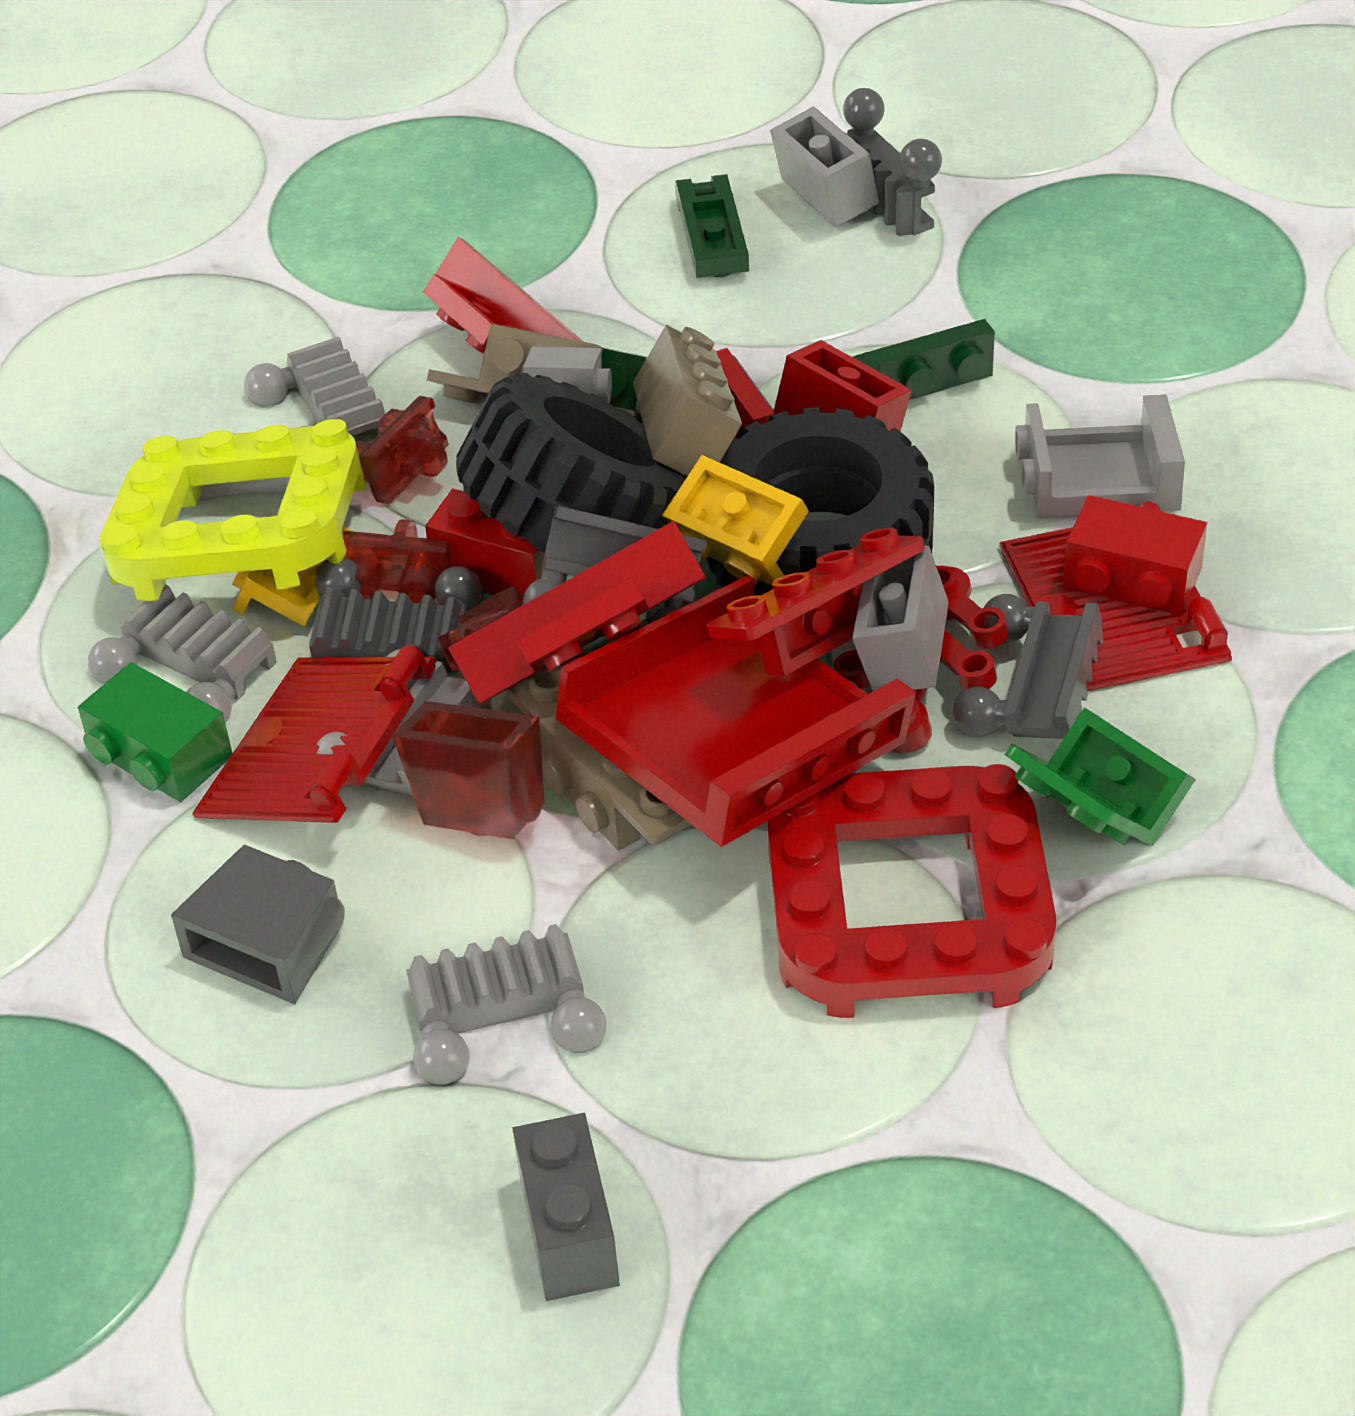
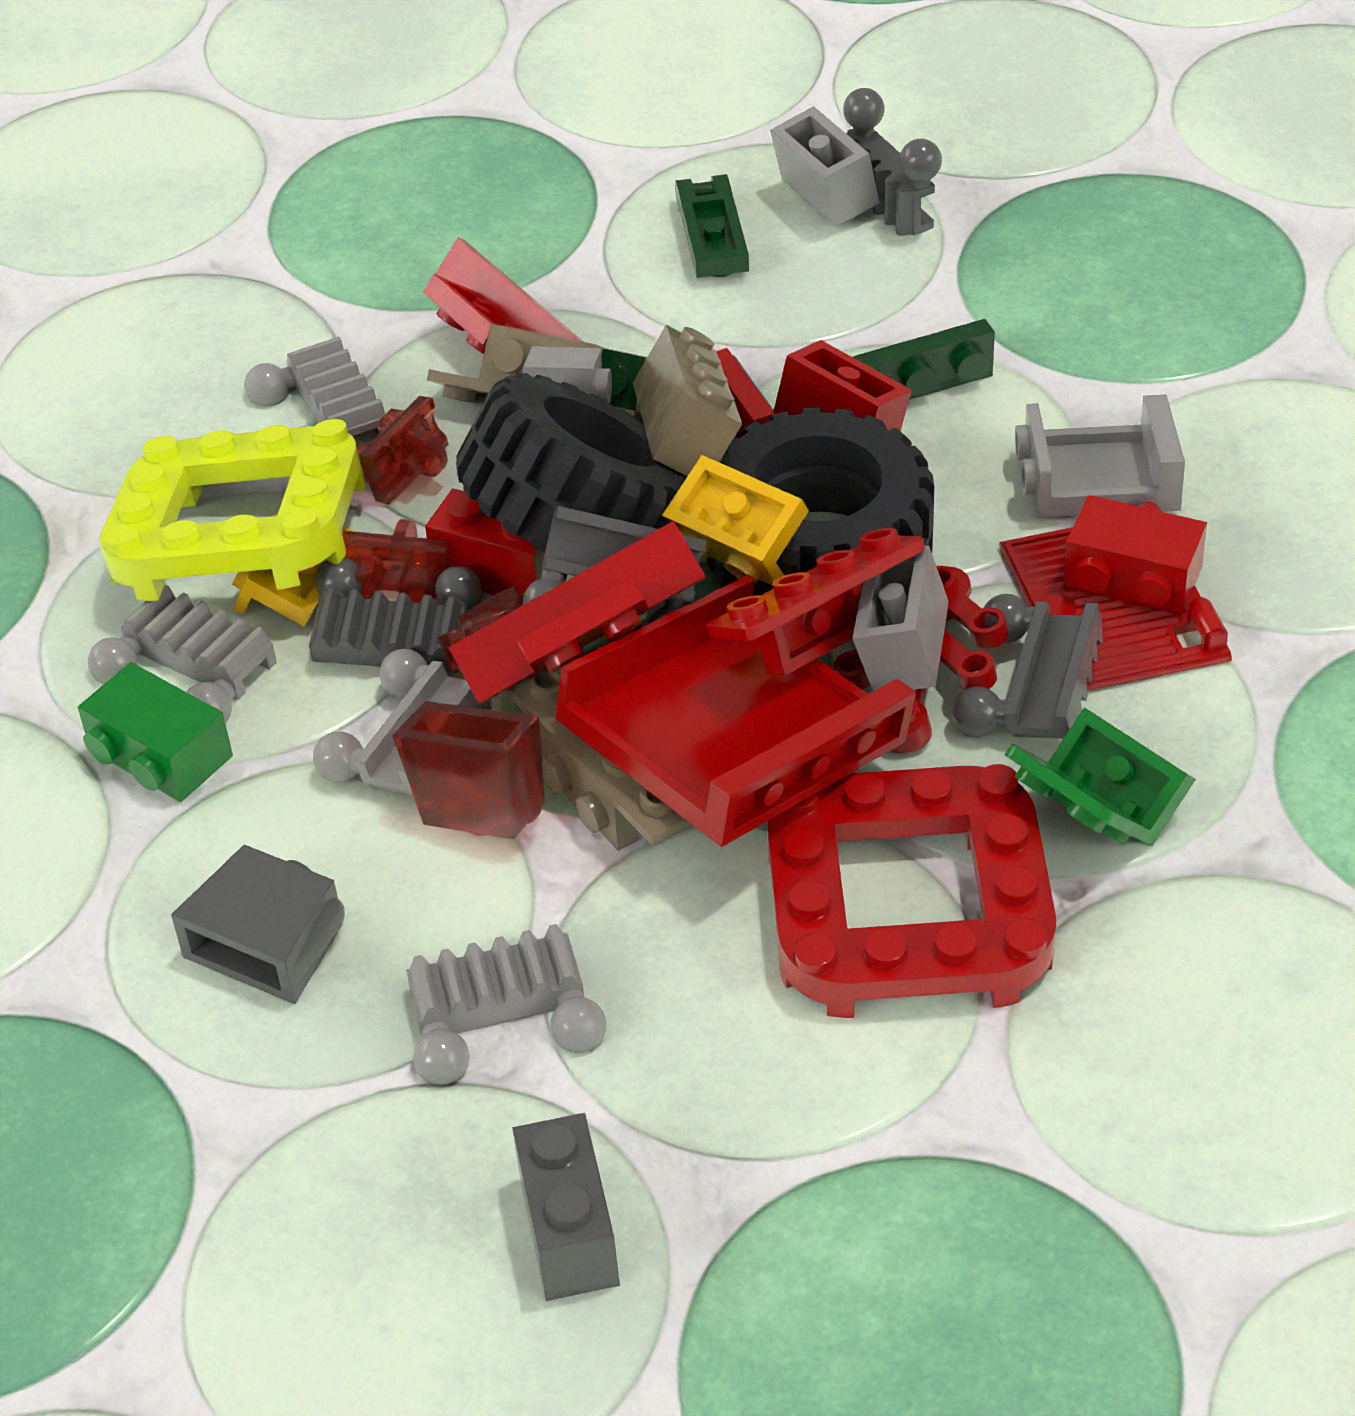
red window [192,645,436,823] -> none

